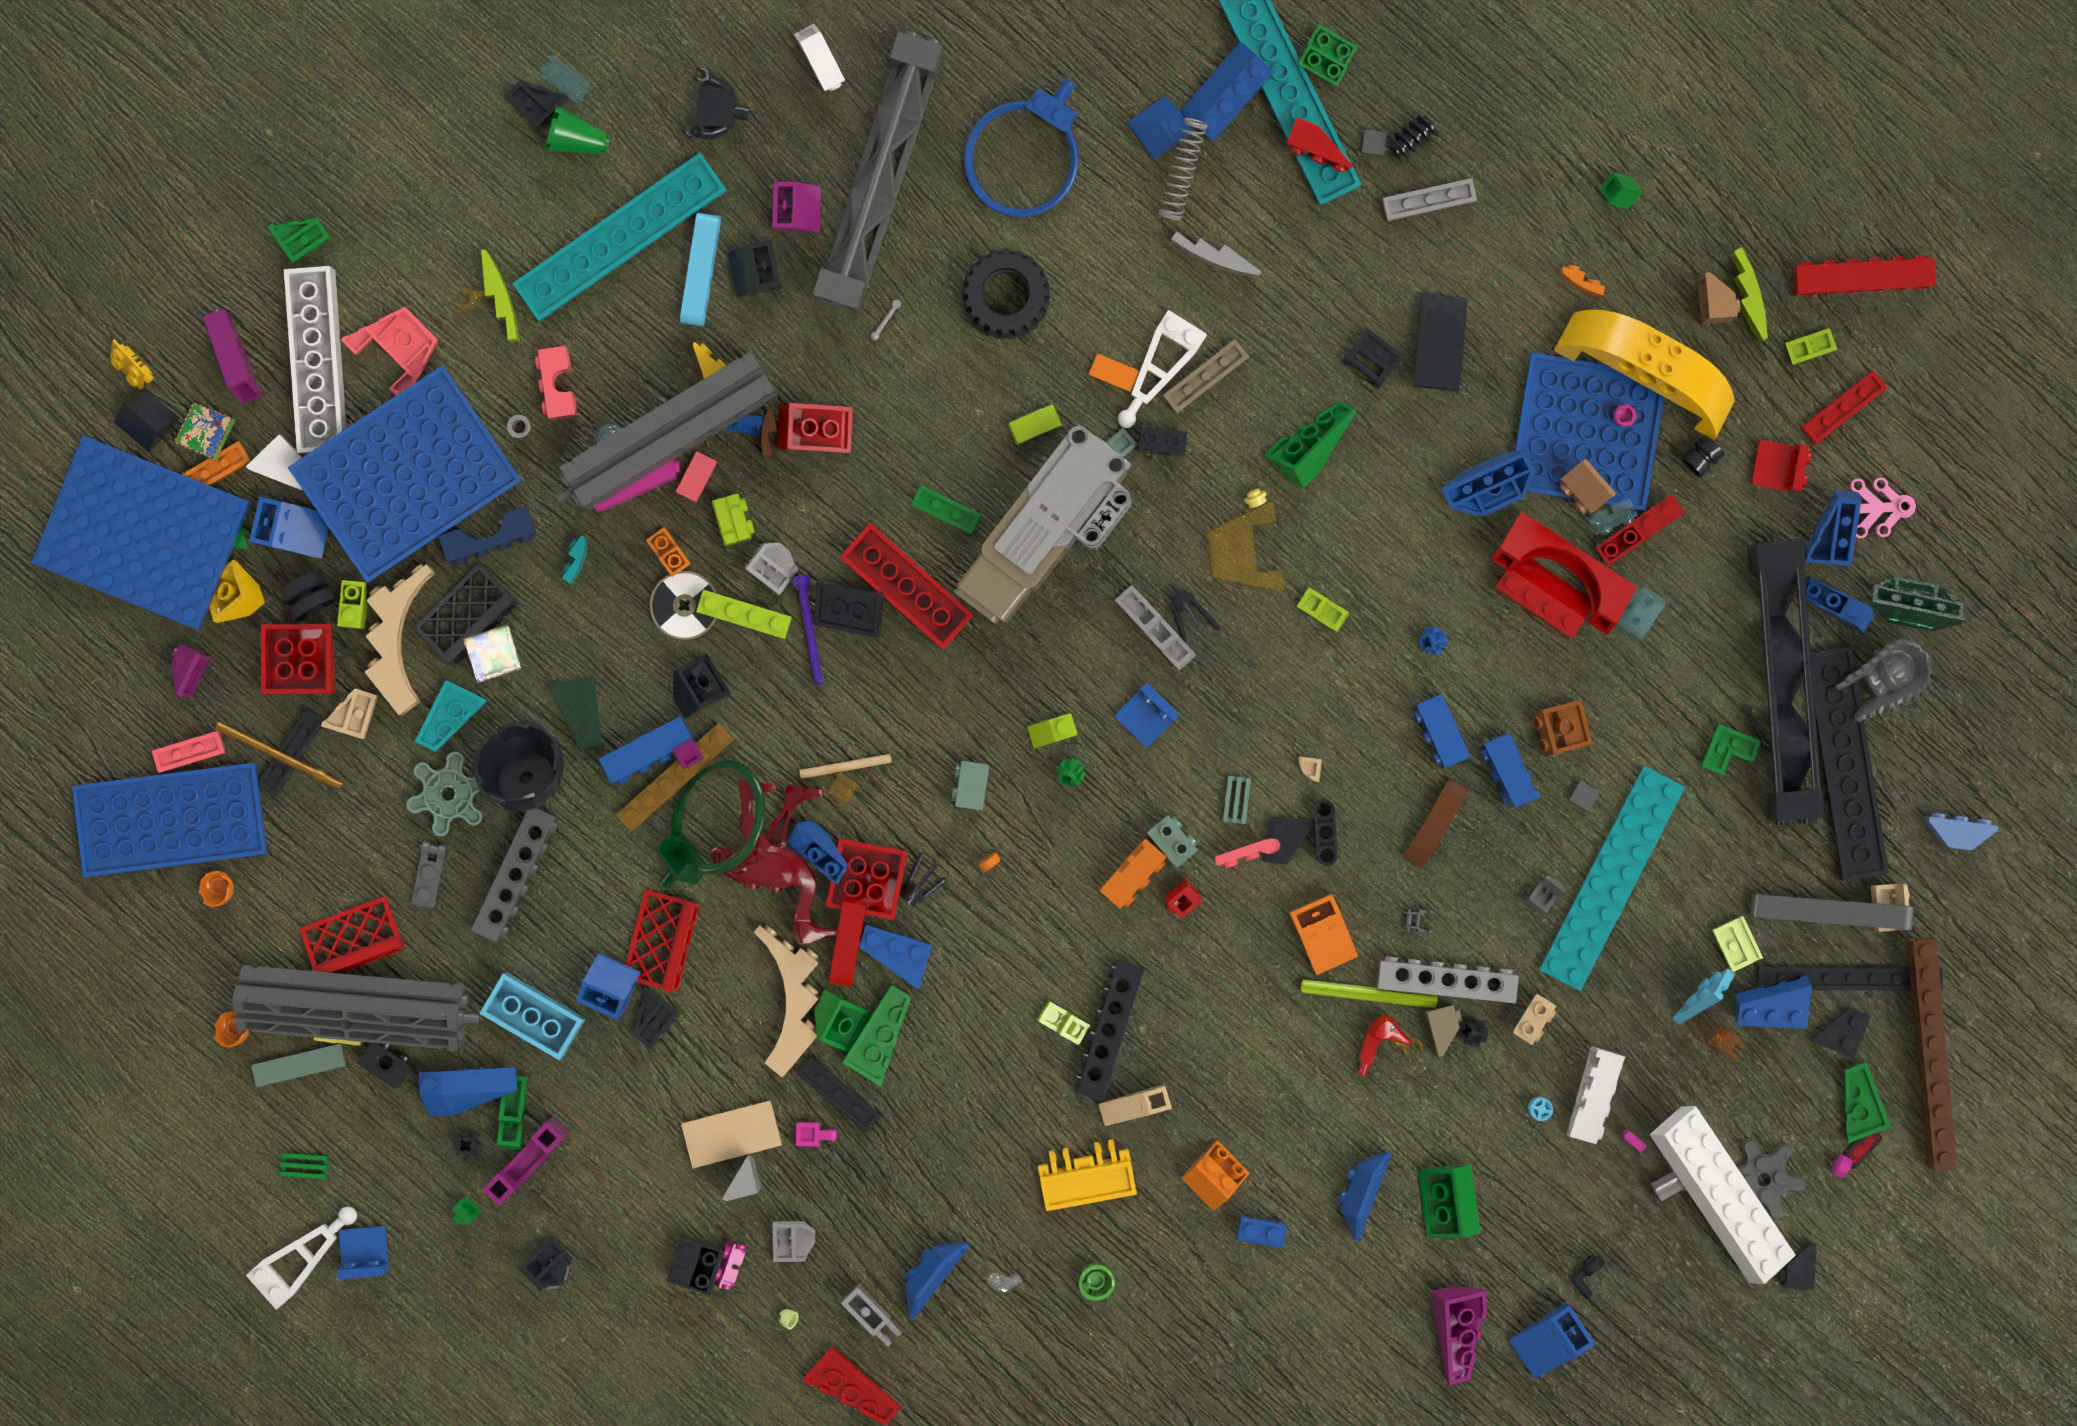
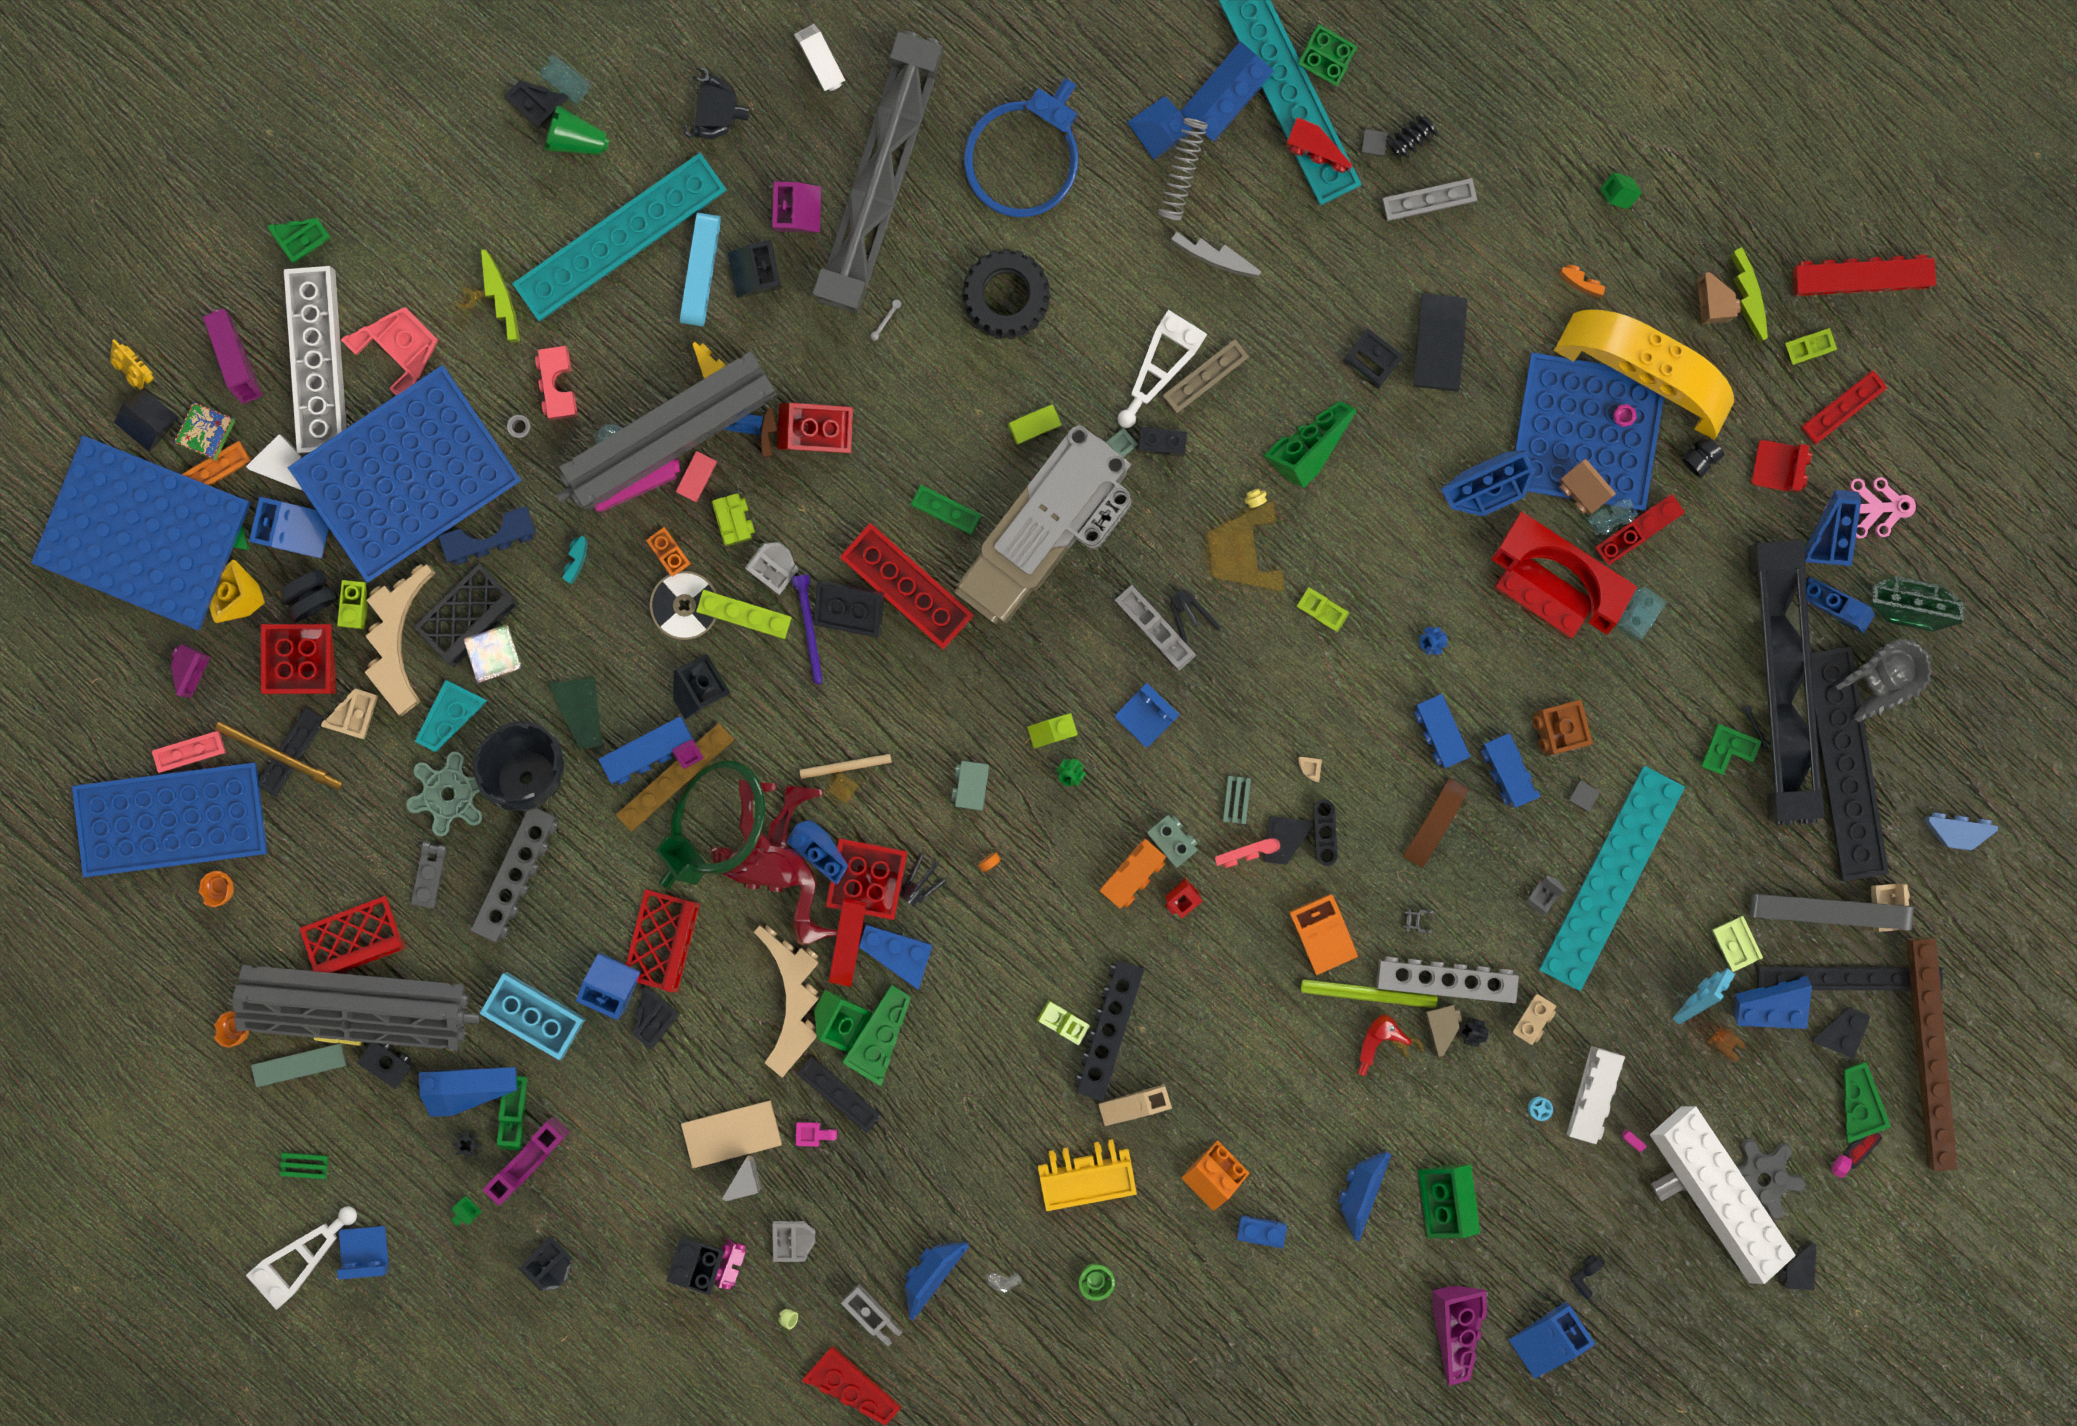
orange tile [1089,353,1140,393] -> none

